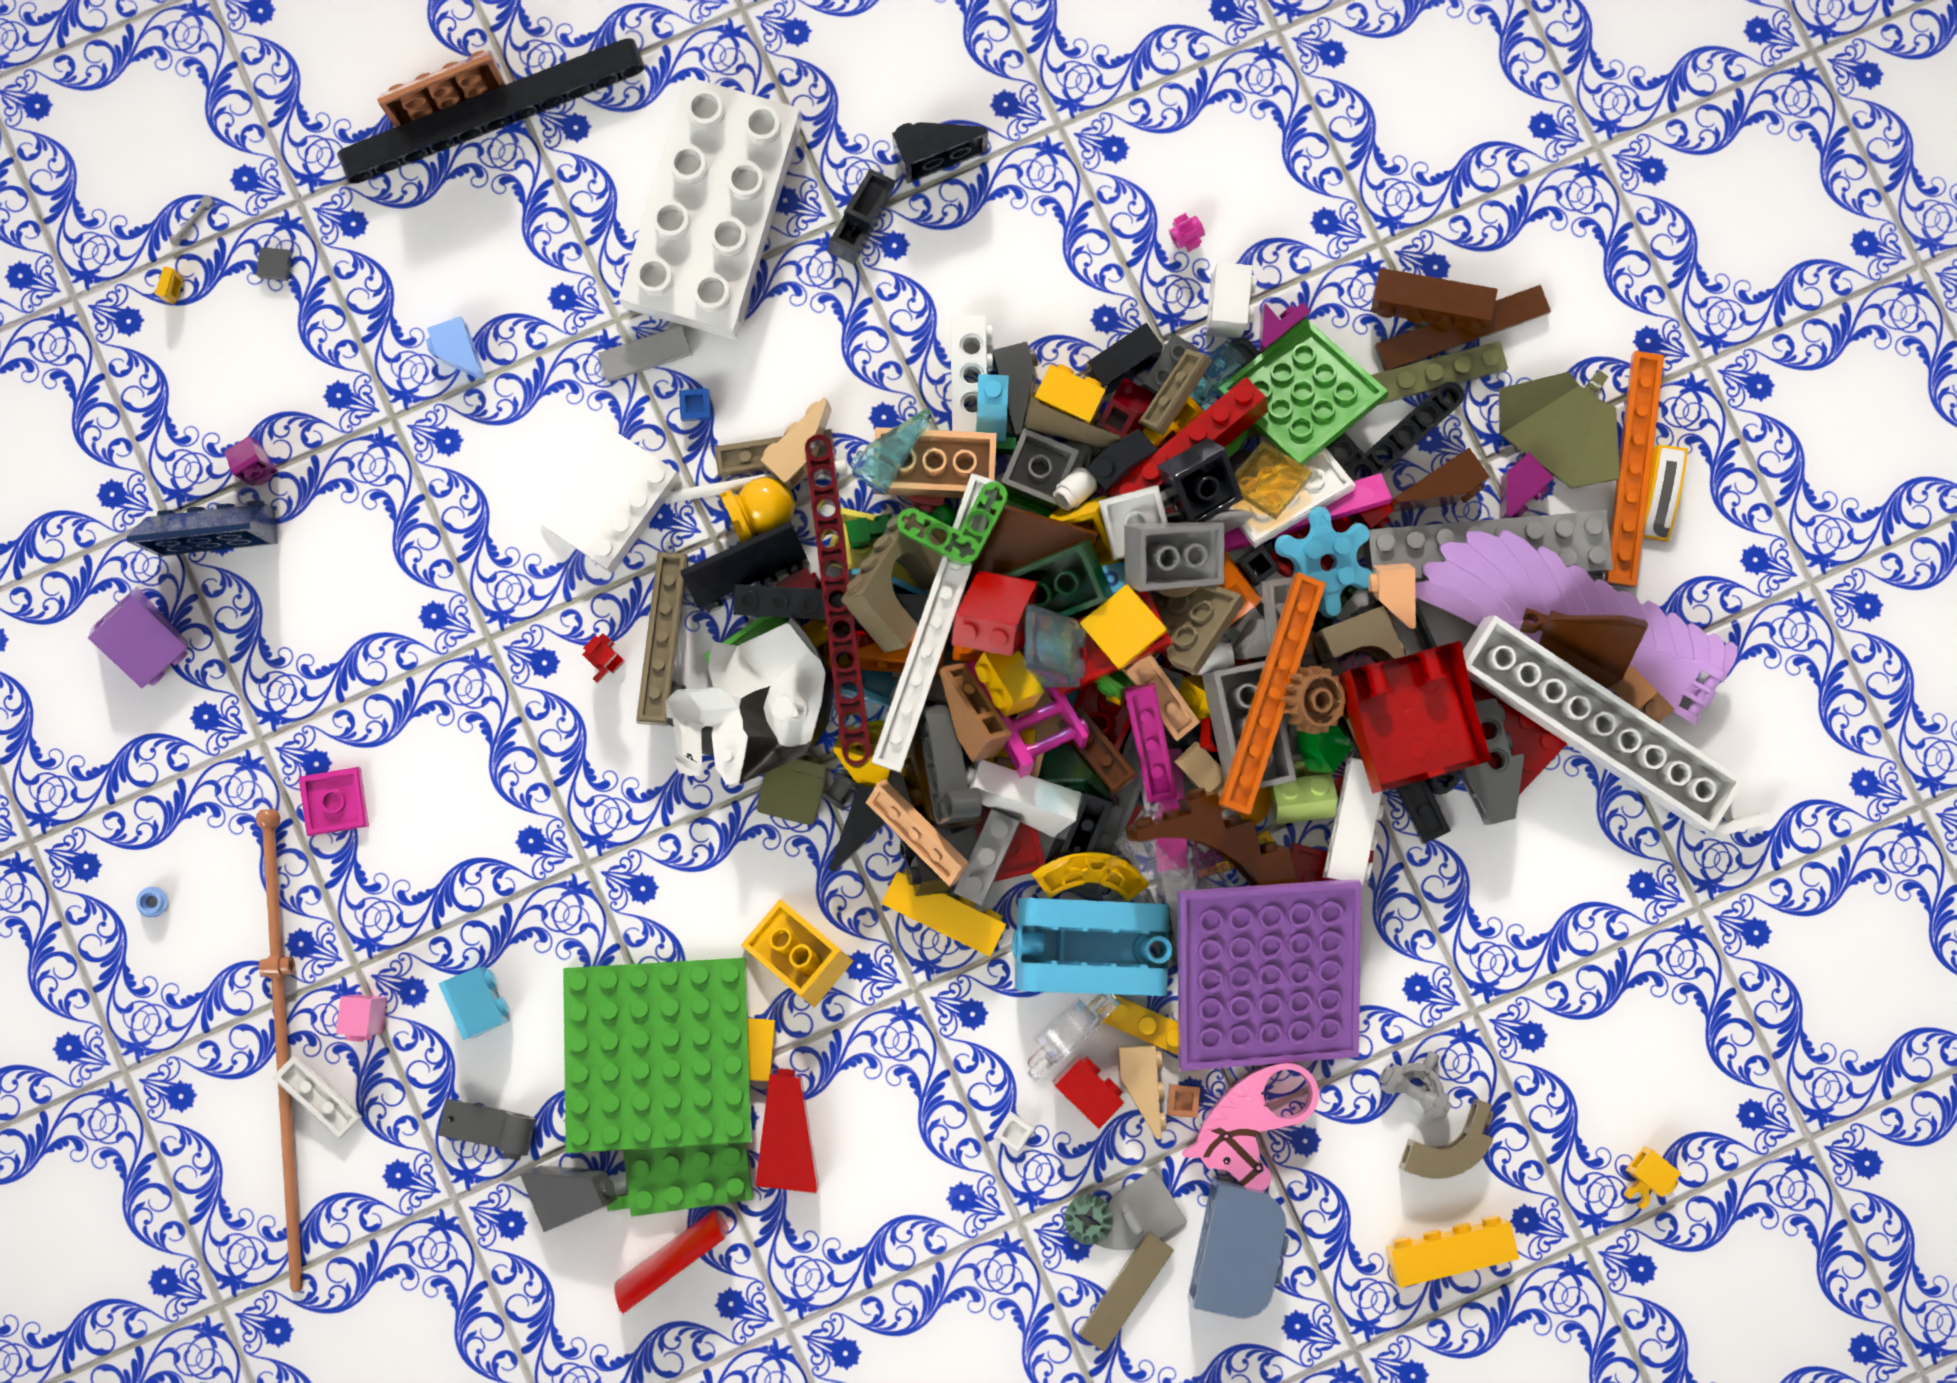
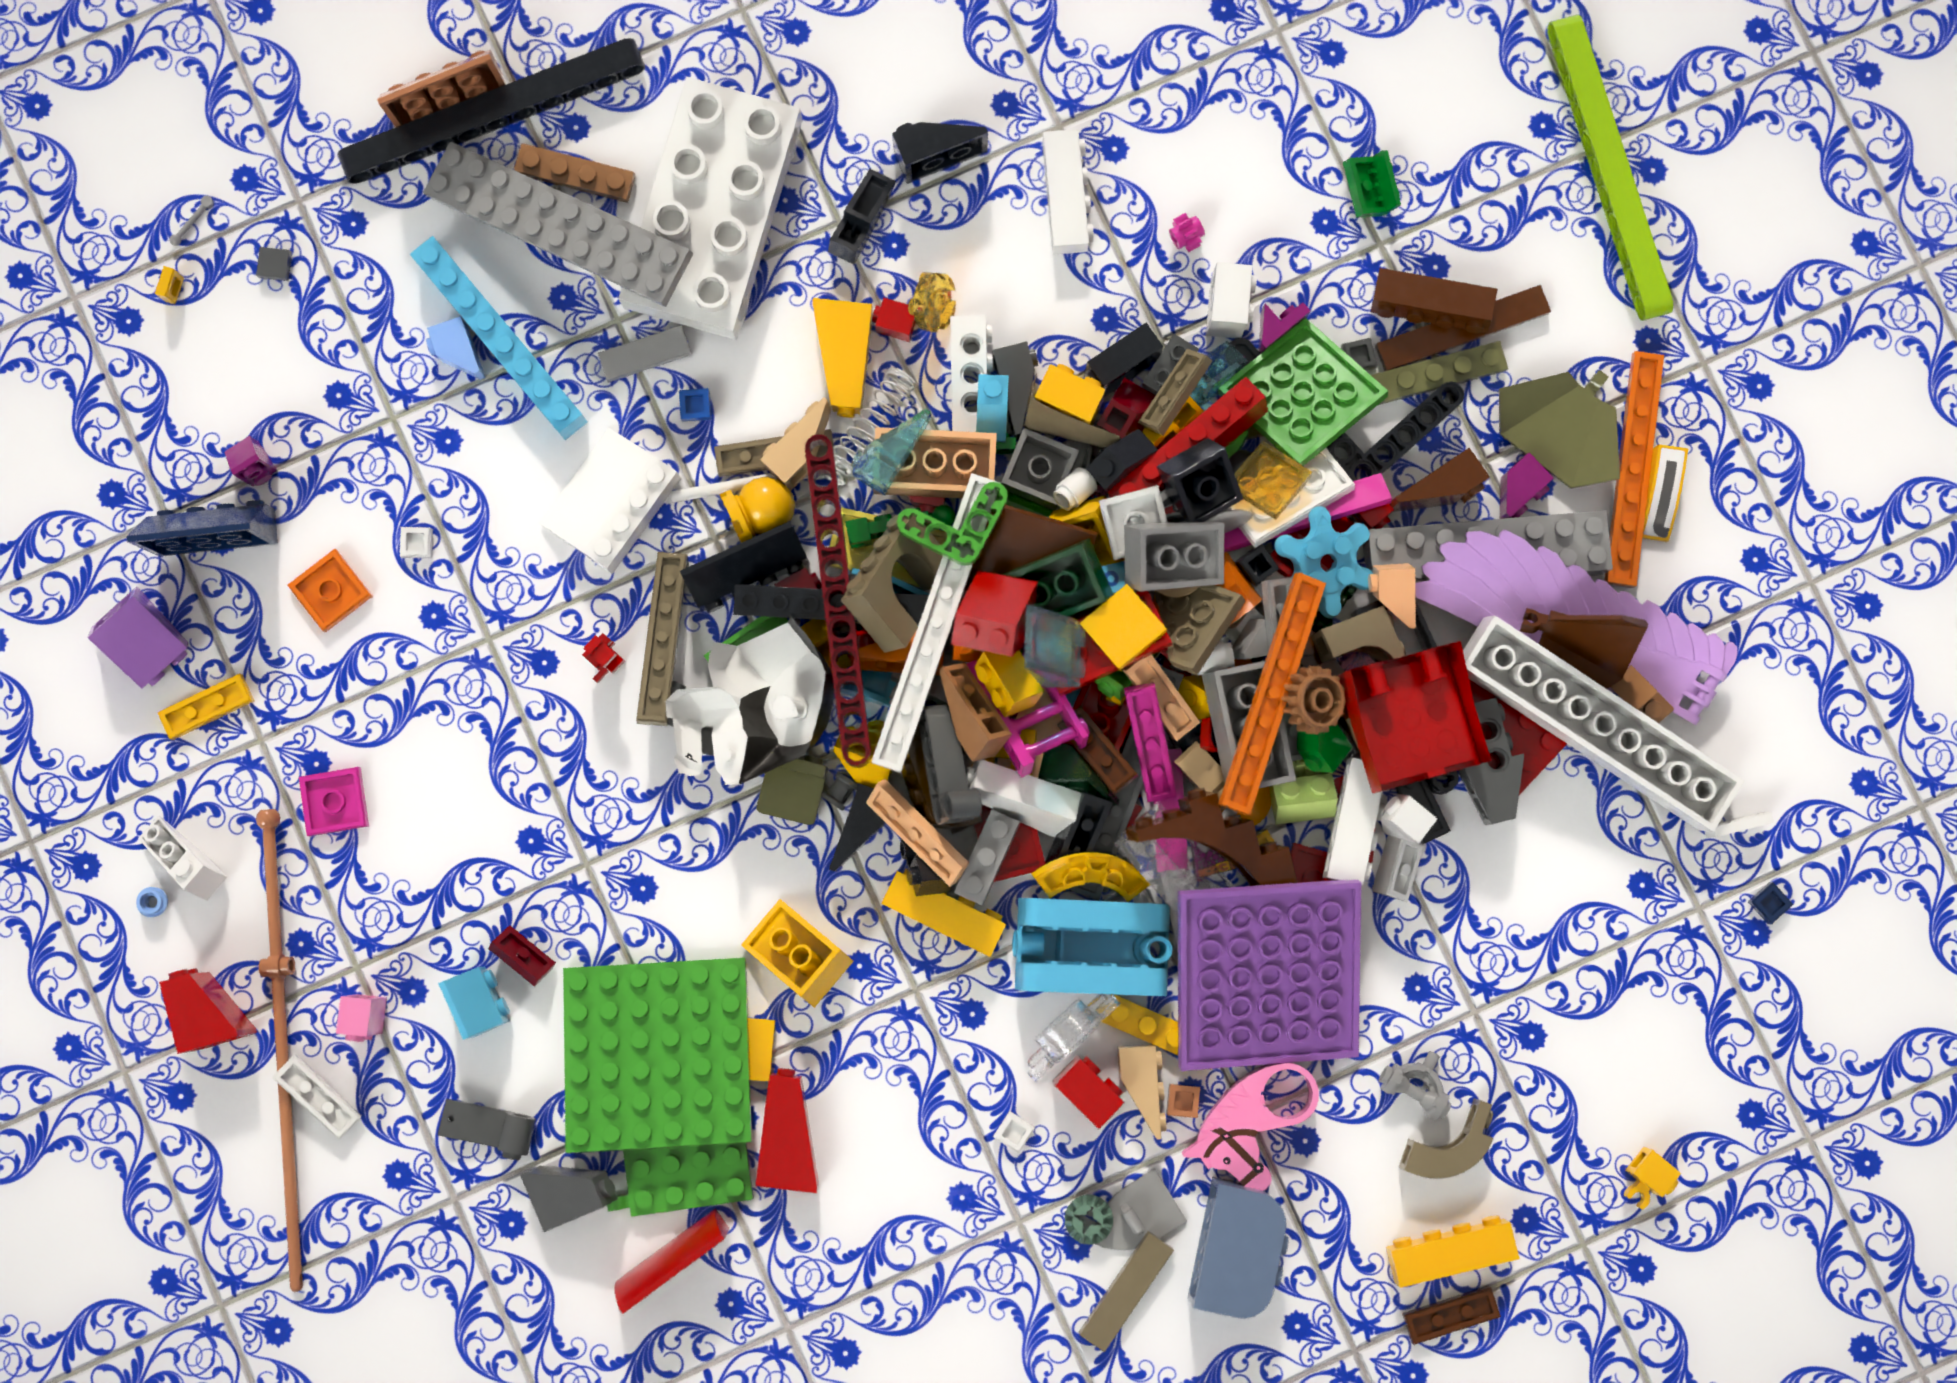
none -> white slope [138,816,227,901]
none -> yellow tile [157,673,255,740]
none -> red slope [159,968,257,1054]
none -> orange tile [287,549,373,633]
none -> white tile [400,527,433,559]
none -> medium azure brick [410,236,588,440]
none -> light grey plate [423,141,693,307]
none -> dark red plate [488,925,556,987]
none -> medium nougat plate [514,143,636,203]
none -> yellow slope [812,298,873,418]
none -> white piece [825,368,917,486]
none -> red brick [872,297,918,342]
none -> clear yellow plate [908,272,956,333]
none -> white brick [1042,129,1094,255]
none -> dark grey tile [1340,338,1378,370]
none -> green bracket [1343,150,1401,218]
none -> white slope [1372,836,1424,902]
none -> white slope [1381,794,1437,843]
none -> reddish brown tile [1402,1285,1501,1345]
none -> lime beam [1547,14,1674,321]
none -> dark blue tile [1748,882,1794,924]

